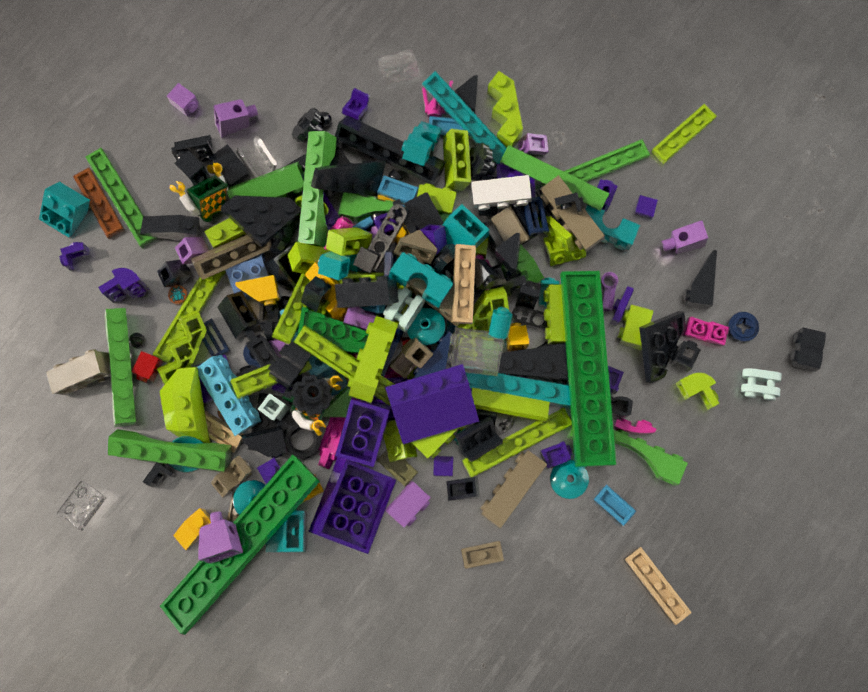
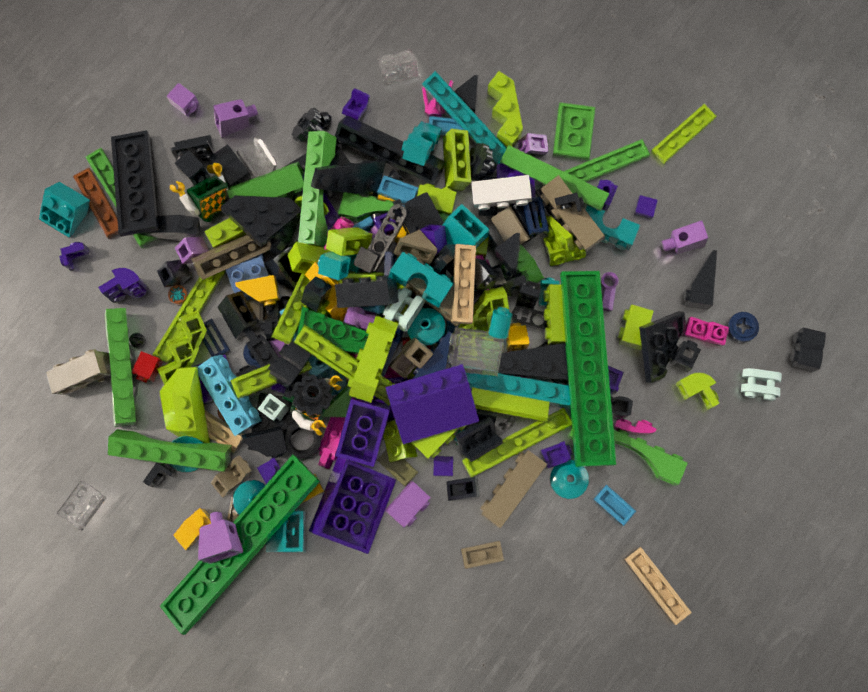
dark purple plate [609,286,634,326] -> none
none -> black plate [111,130,159,237]
none -> bright green tile [553,102,596,161]

